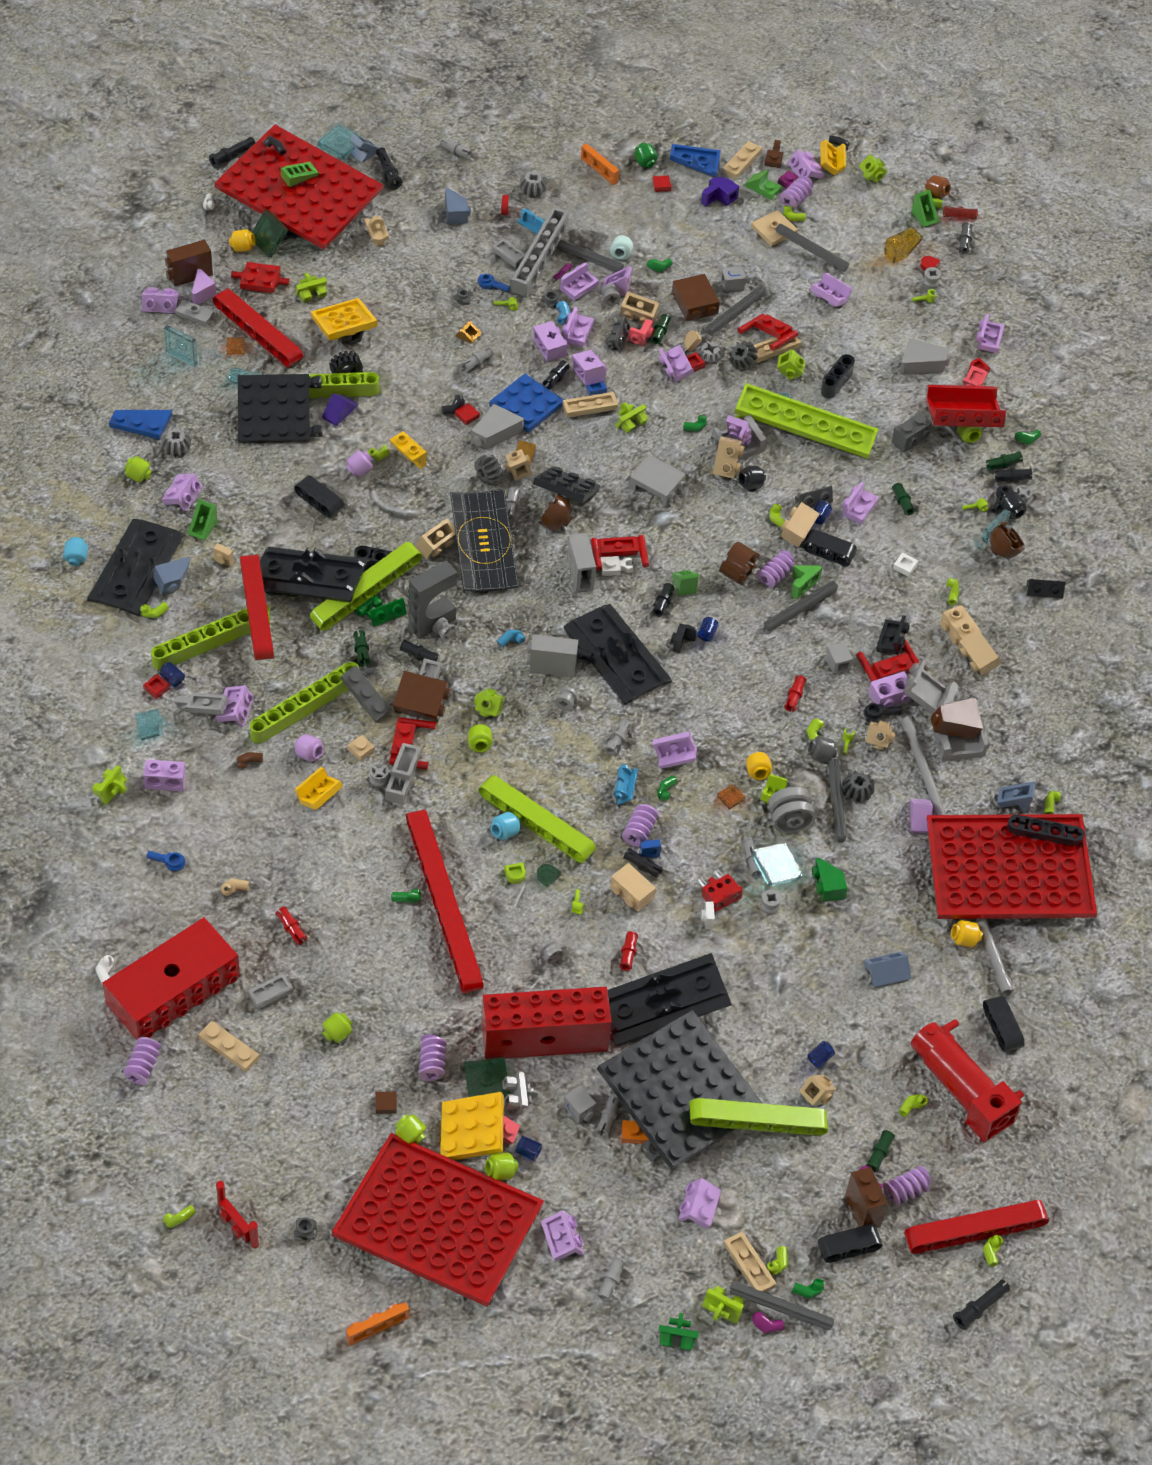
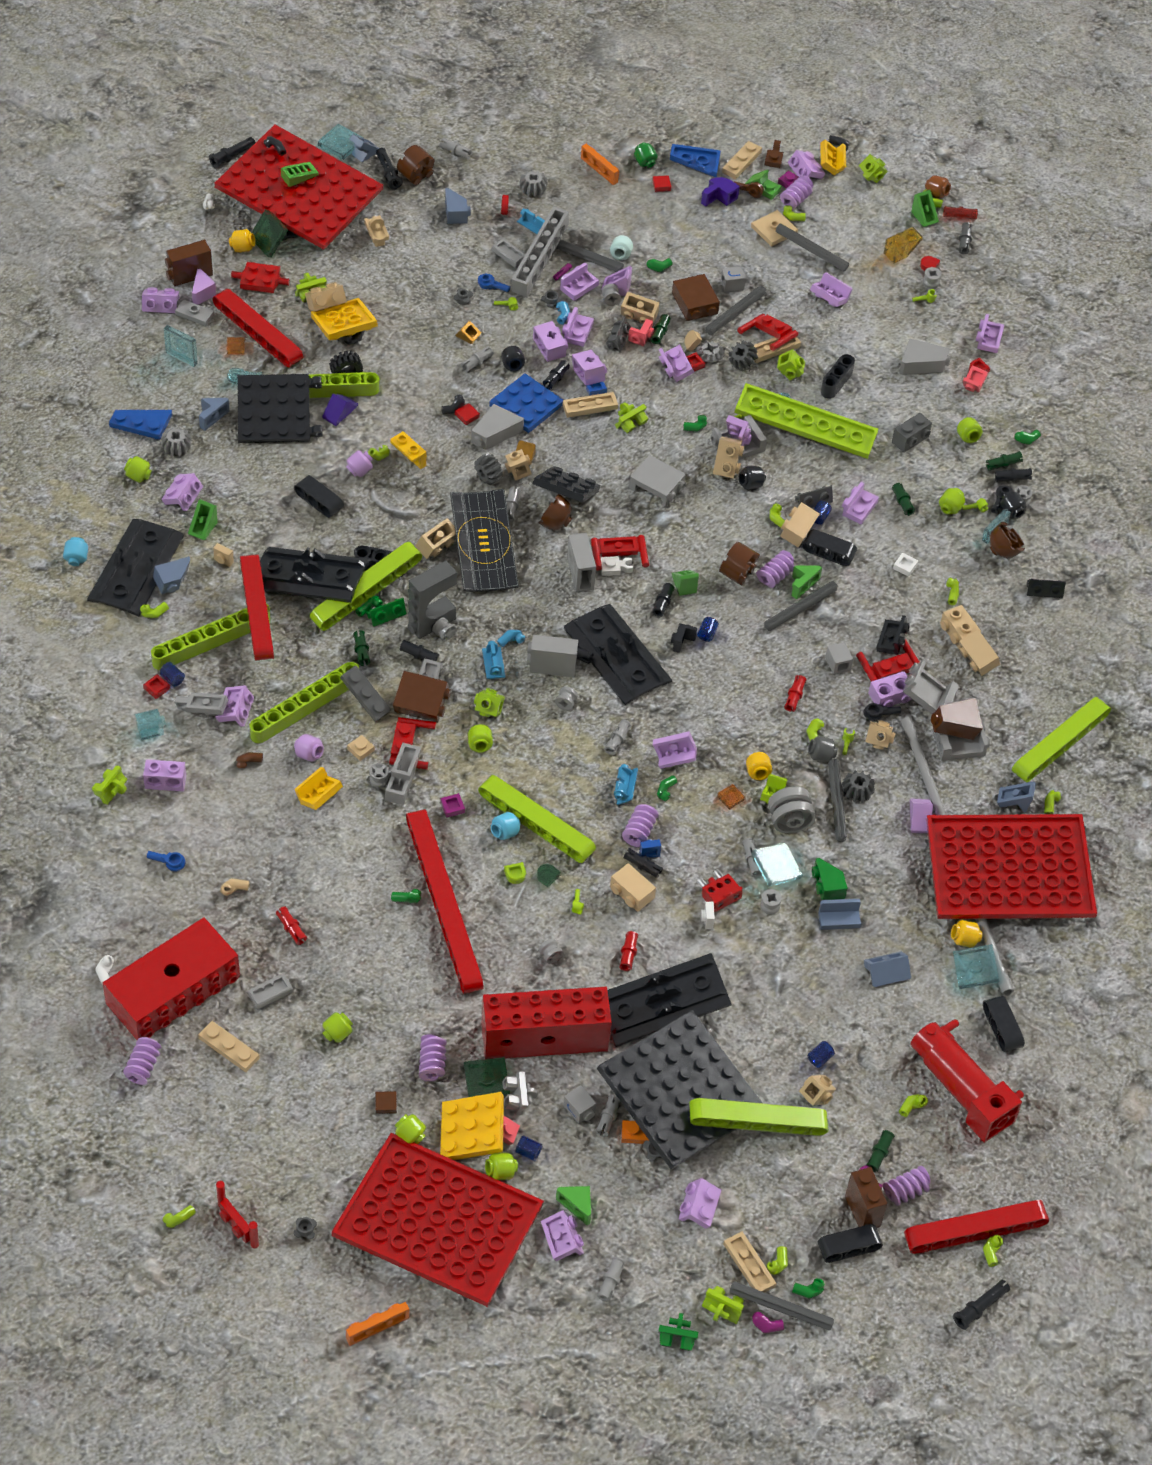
red panel [926,385,1006,428] -> none
black beam [1007,815,1084,846] -> none
none -> sand blue slope [199,398,230,431]
none -> tan brick [305,282,347,311]
none -> reddish brown brick [397,145,435,186]
none -> magenta plate [440,793,465,818]
none -> dark azure hinge [482,641,505,679]
none -> black head [501,345,525,372]
none -> bright green slope [556,1186,591,1226]
none -> reddish brown plate [734,181,764,198]
none -> sand blue panel [818,899,861,930]
none -> lime head [939,488,966,514]
none -> clear light blue tile [953,944,999,989]
none -> lime beam [1011,696,1111,783]

